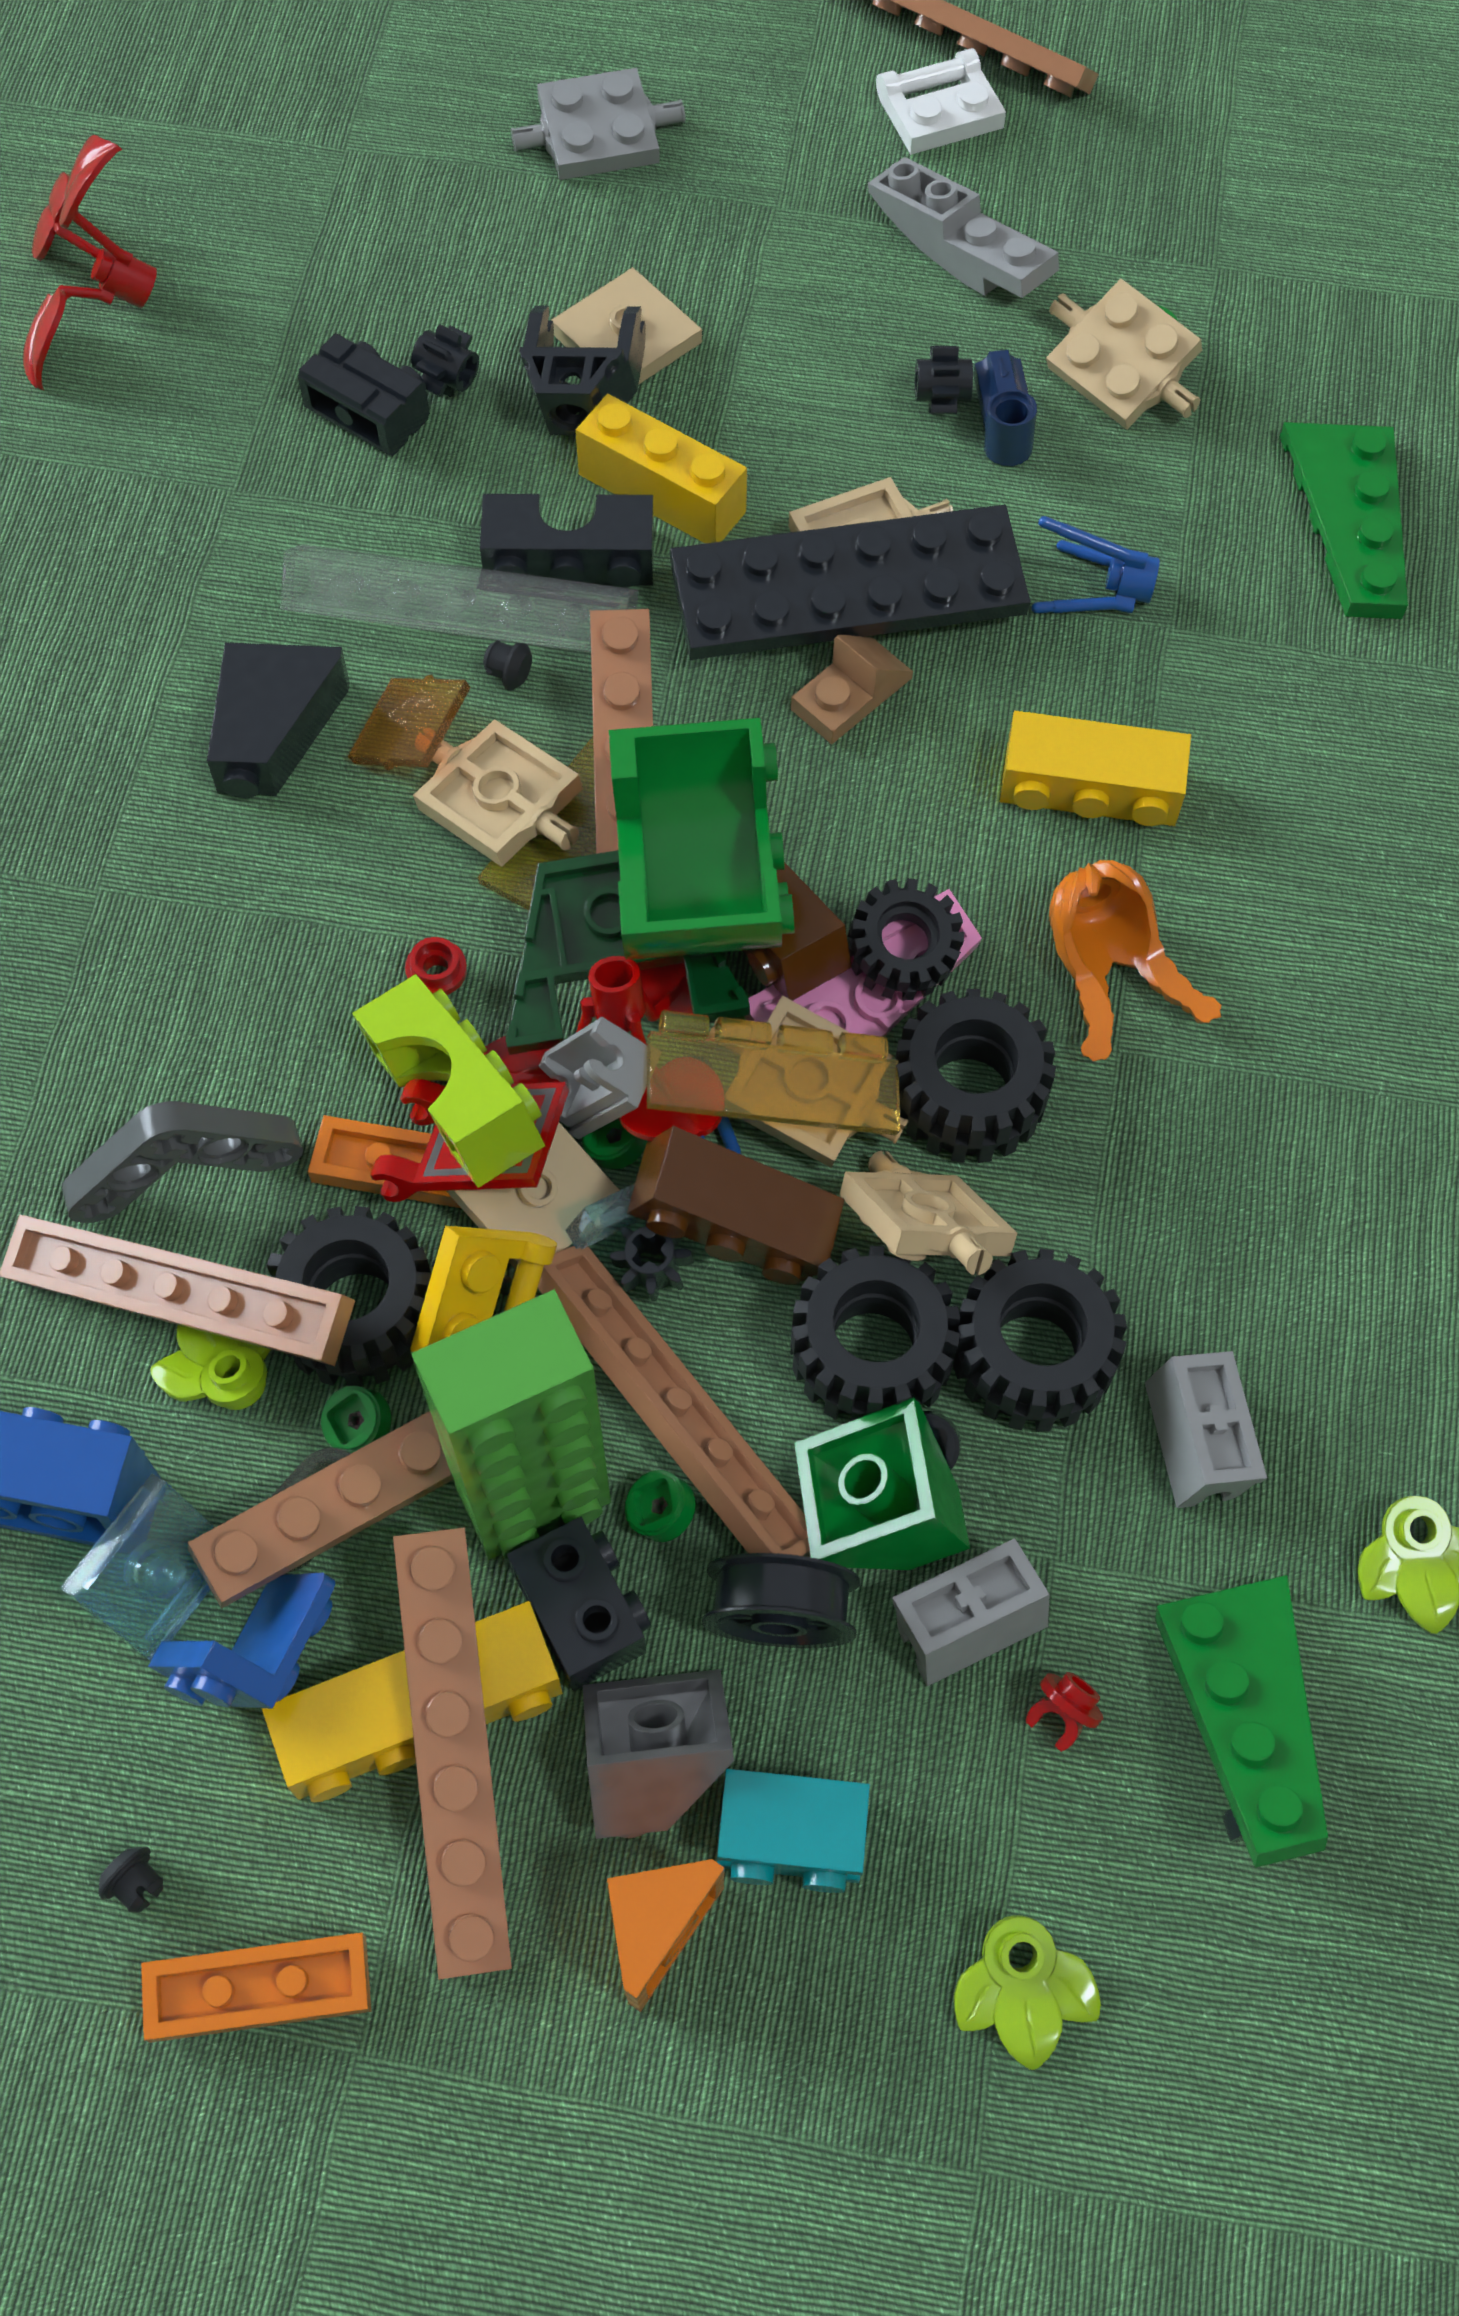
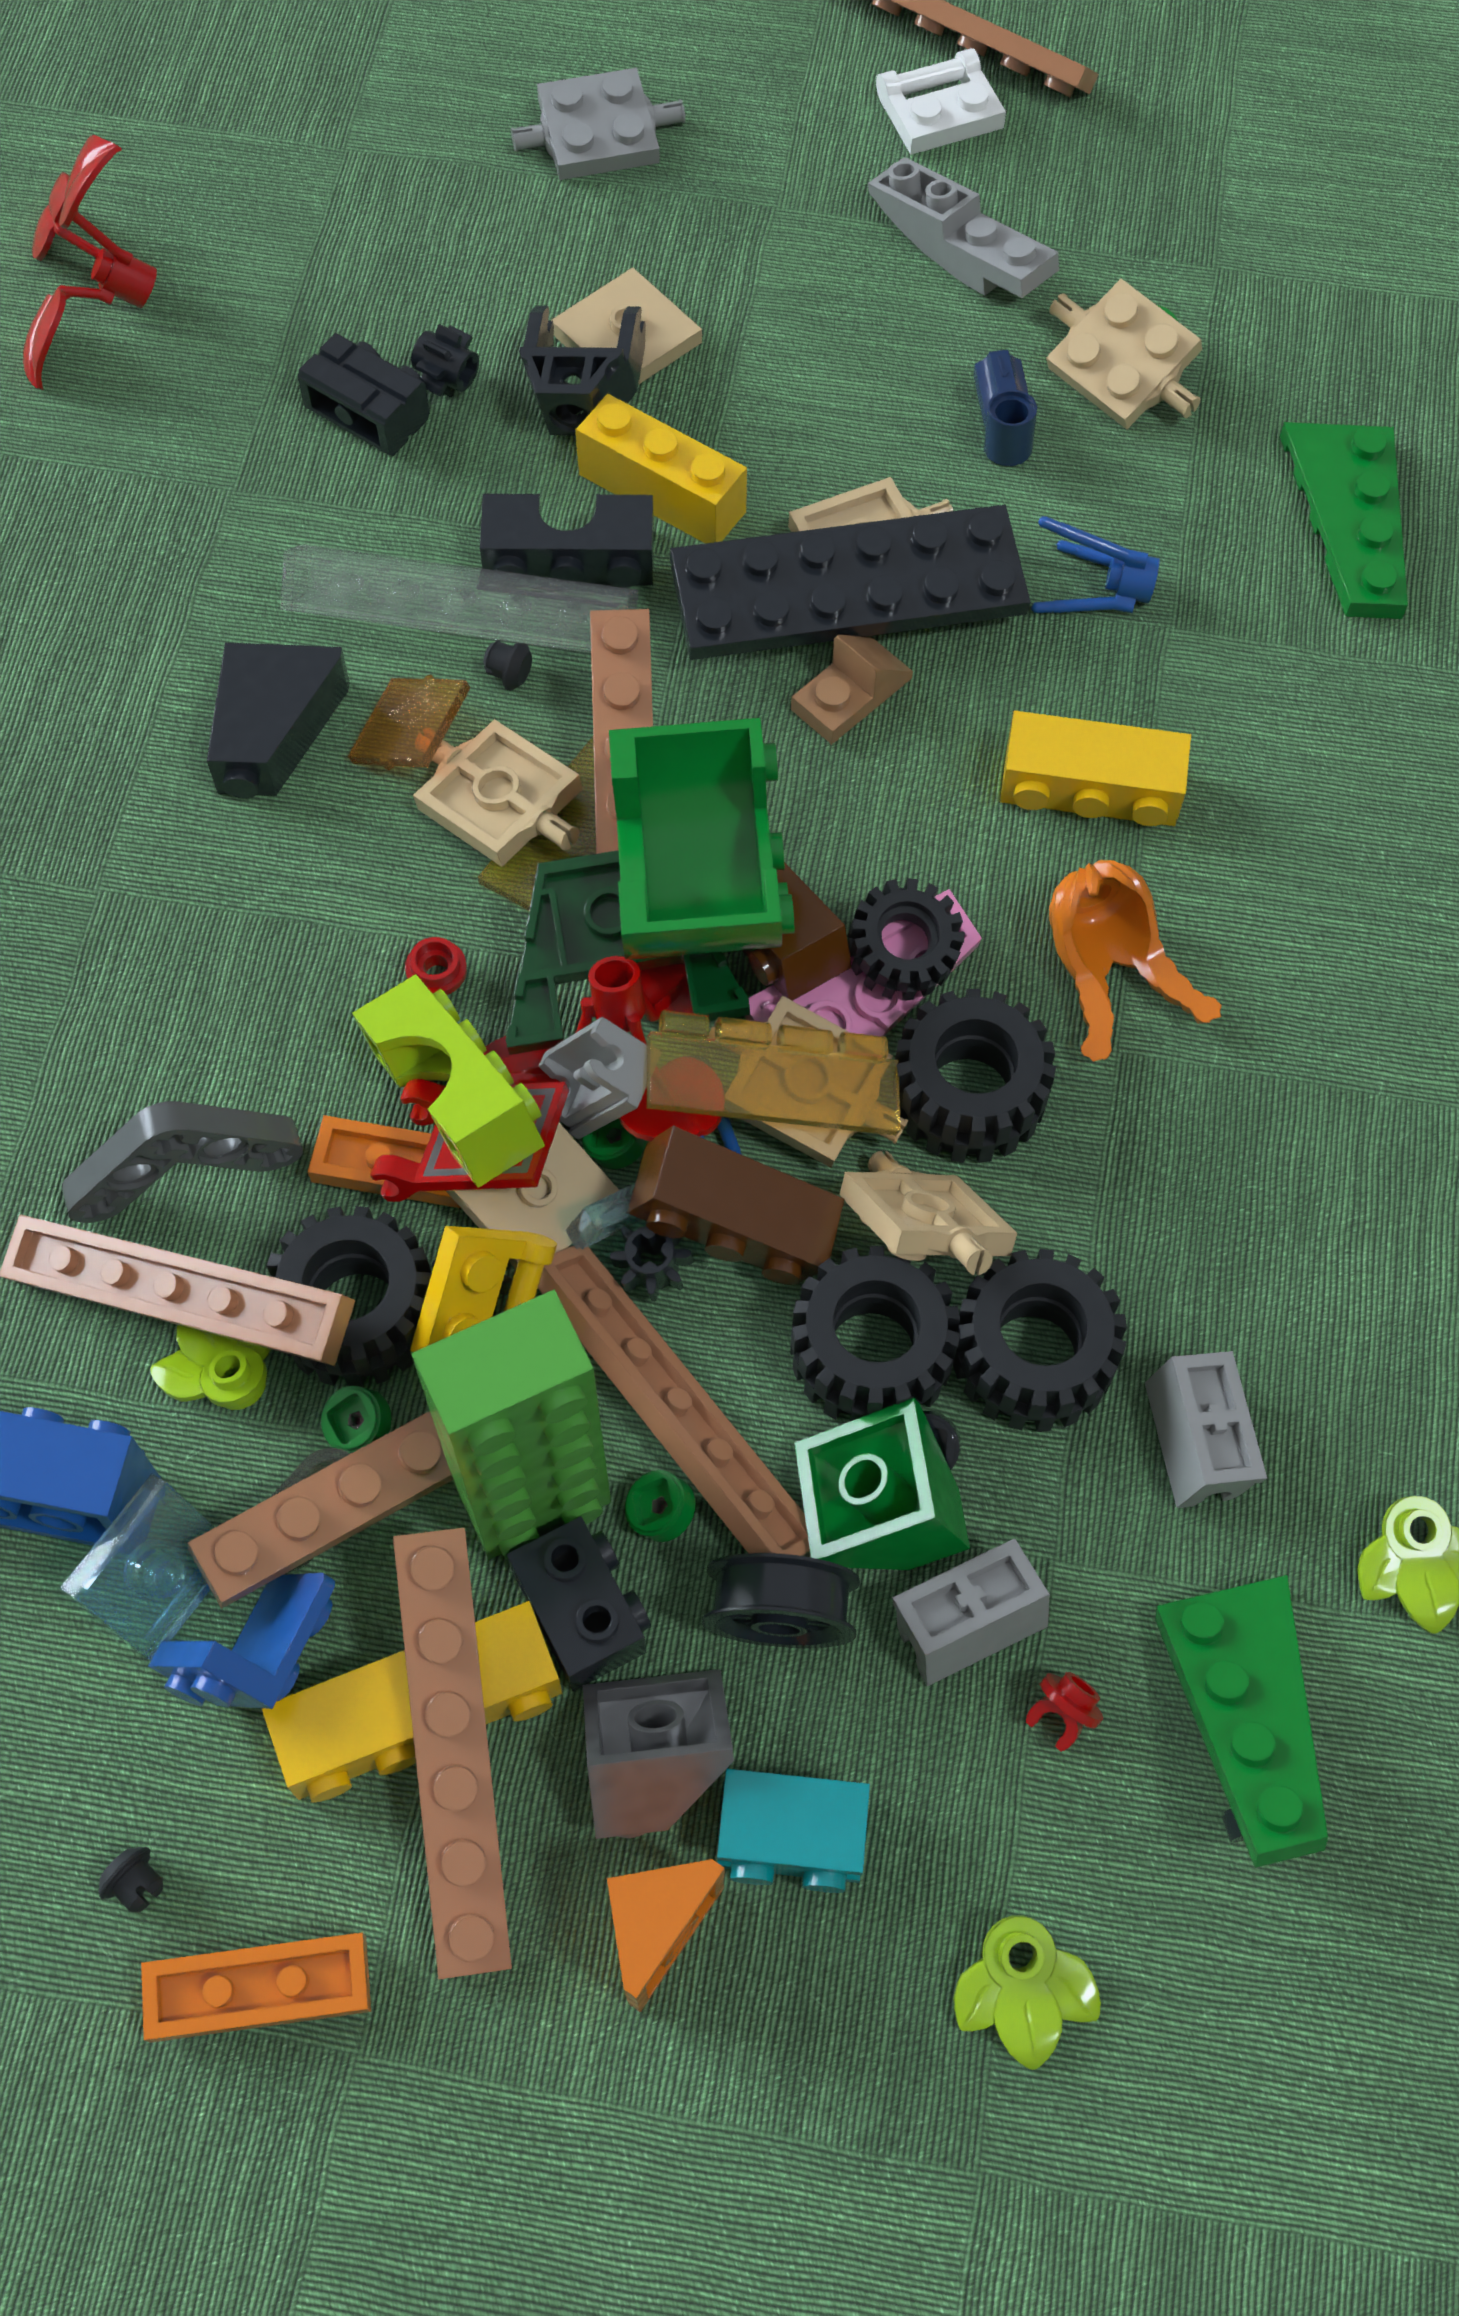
black gear [914,346,973,414] -> none

